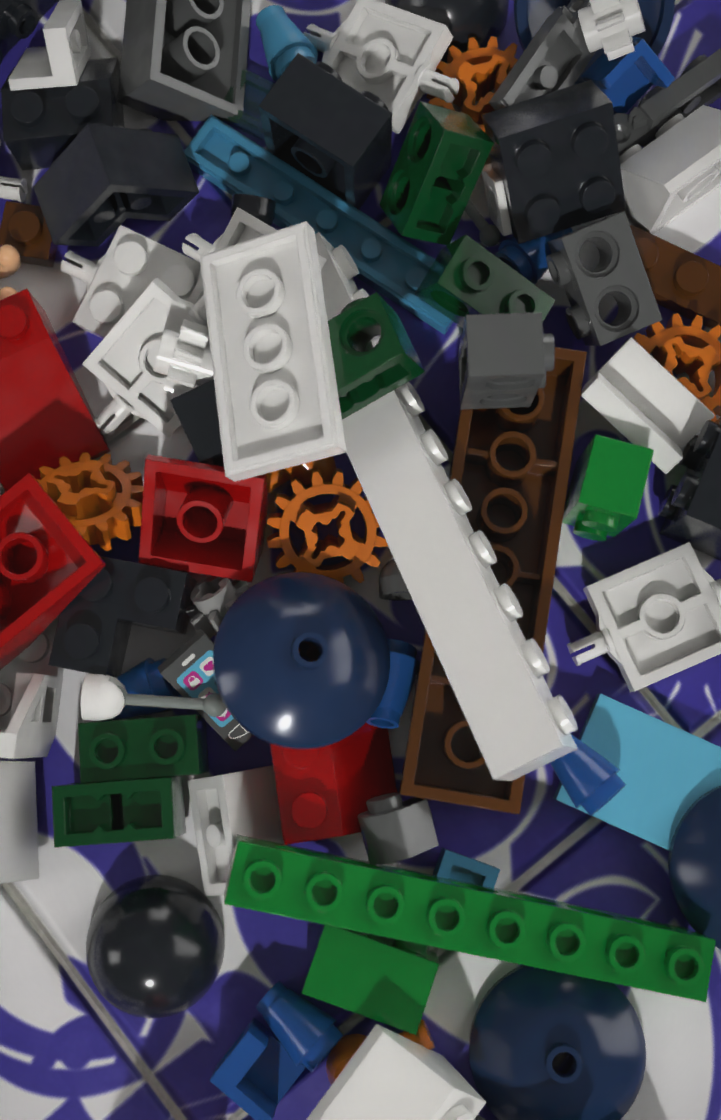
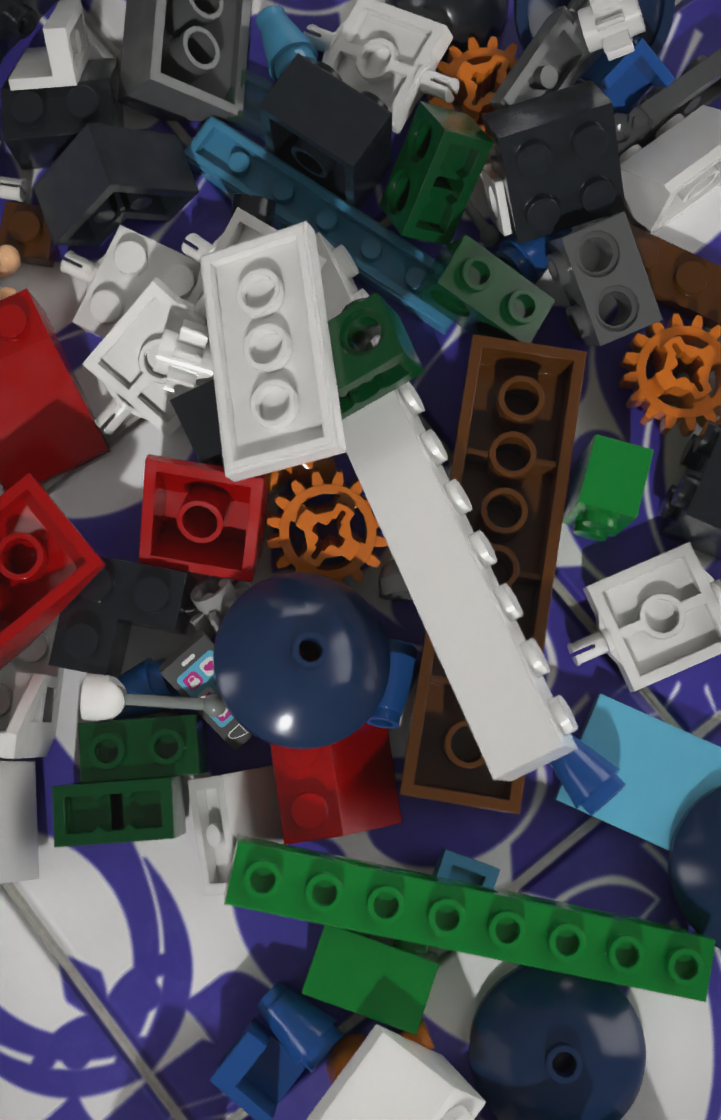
orange gear [36,452,143,551] -> none
black piece [86,875,225,1018] -> none
dark grey plate [357,792,439,865] -> none
dark grey brick [458,312,555,409] -> none
white panel [581,337,715,474] -> none

